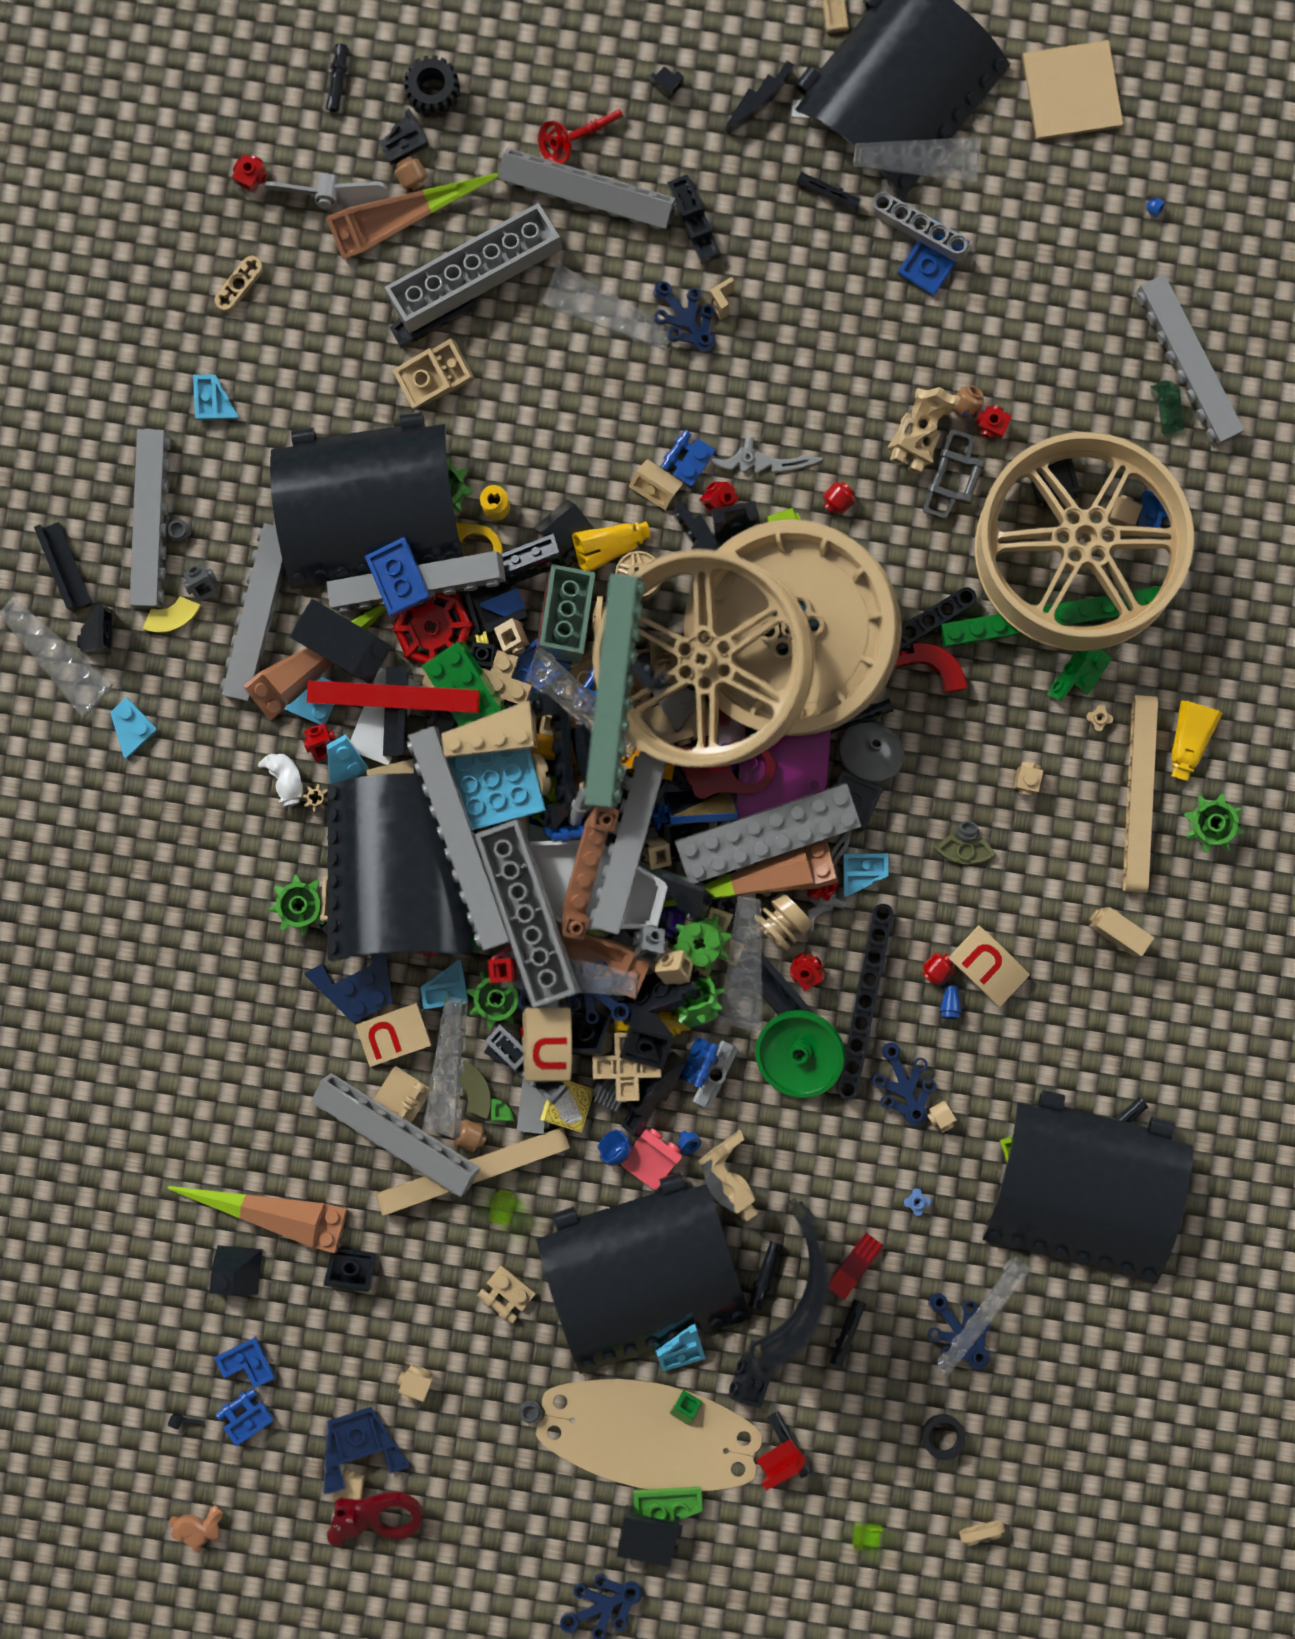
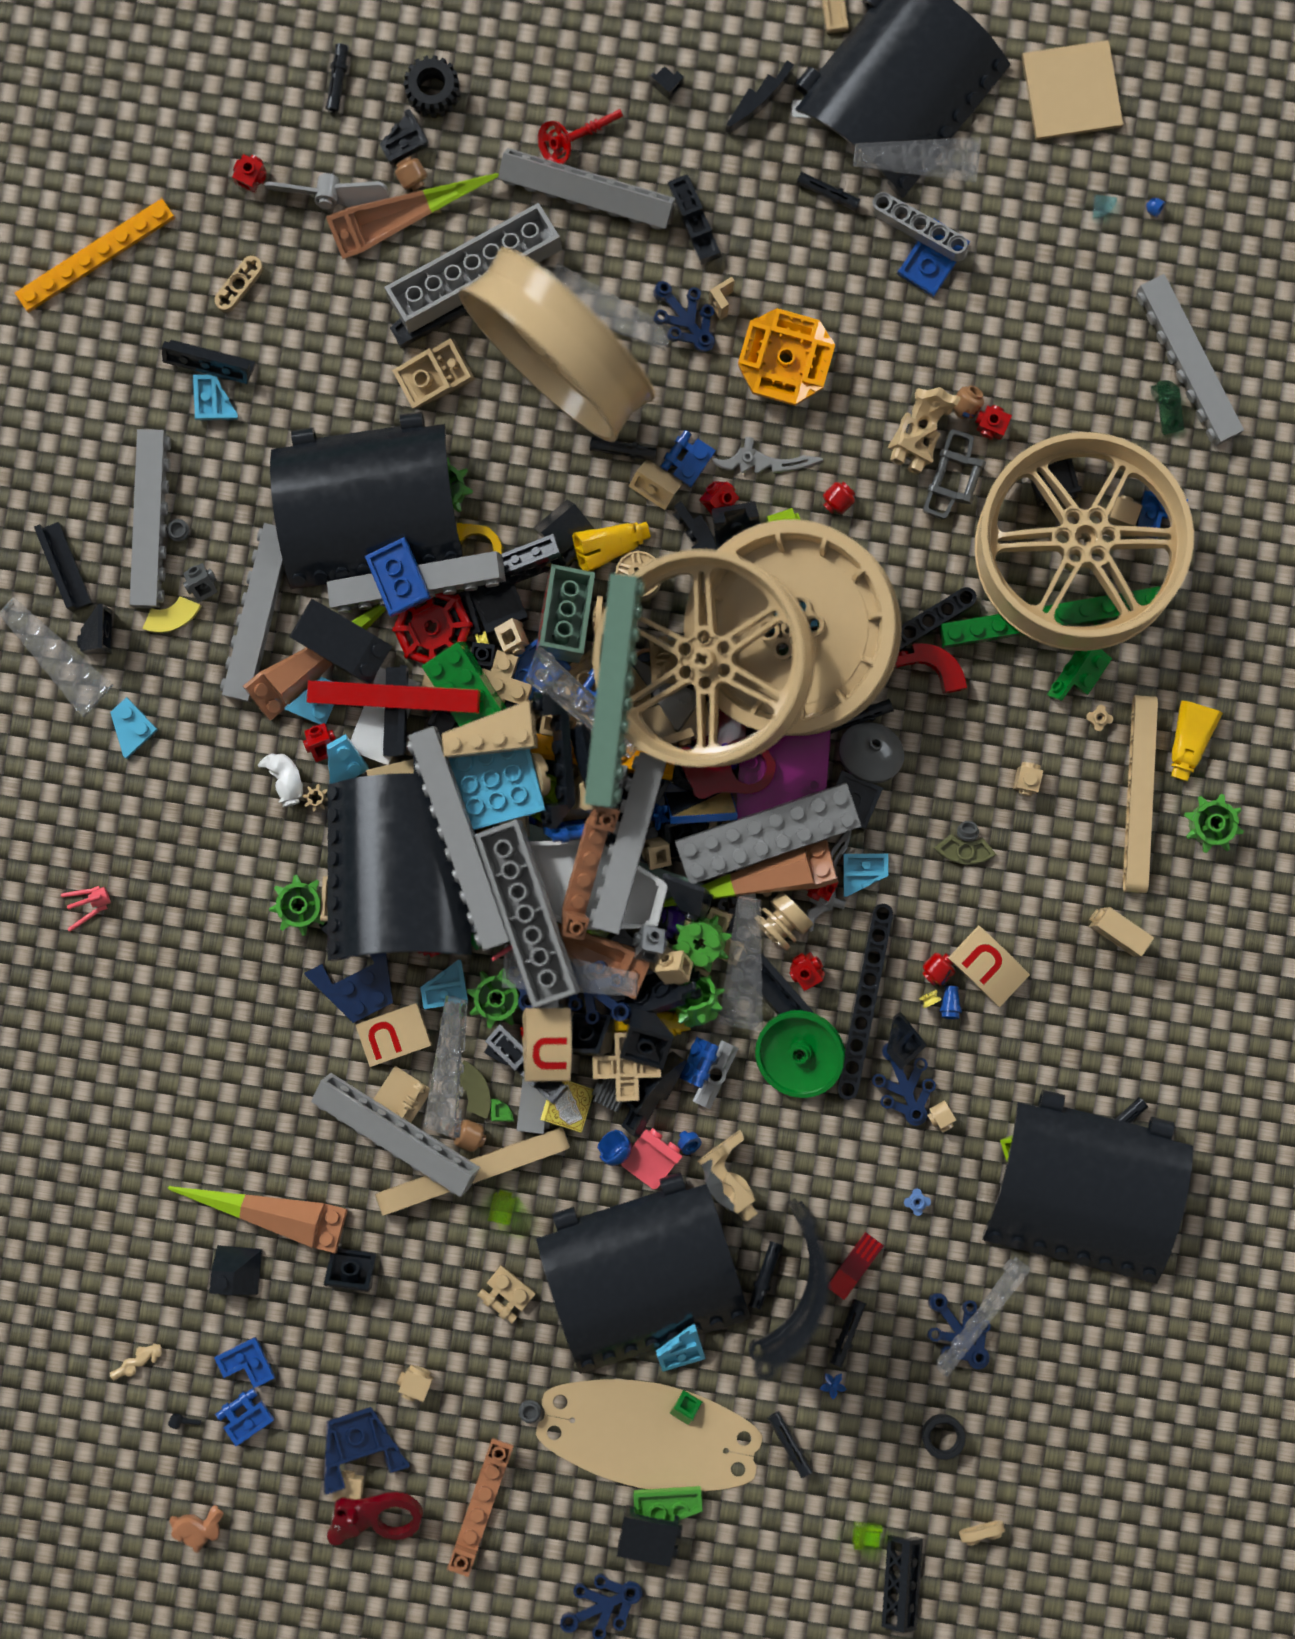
blue tile [479,588,526,617] -> none
yellow piece [480,485,510,521] -> none
red brick [488,958,518,983] -> none
light grey axle [568,787,589,826] -> none
black bracket [631,662,670,690] -> none
black bracket [728,1354,770,1409] -> none
red panel [757,1439,807,1491] -> none
none -> light orange plate [15,198,175,313]
none -> coral plant [61,886,111,932]
none -> tan animal [110,1343,162,1381]
none -> black fence [162,340,255,384]
none -> nougat slope [447,1438,514,1577]
none -> tan wheel [459,247,655,442]
none -> black pin [590,437,657,461]
none -> light orange piece [738,308,835,406]
none -> blue plant [820,1373,847,1399]
none -> black fence [881,1535,923,1634]
none -> black wing [887,1012,927,1070]
none -> light yellow bush [919,990,942,1008]
none -> clear light blue tile [1092,195,1117,219]

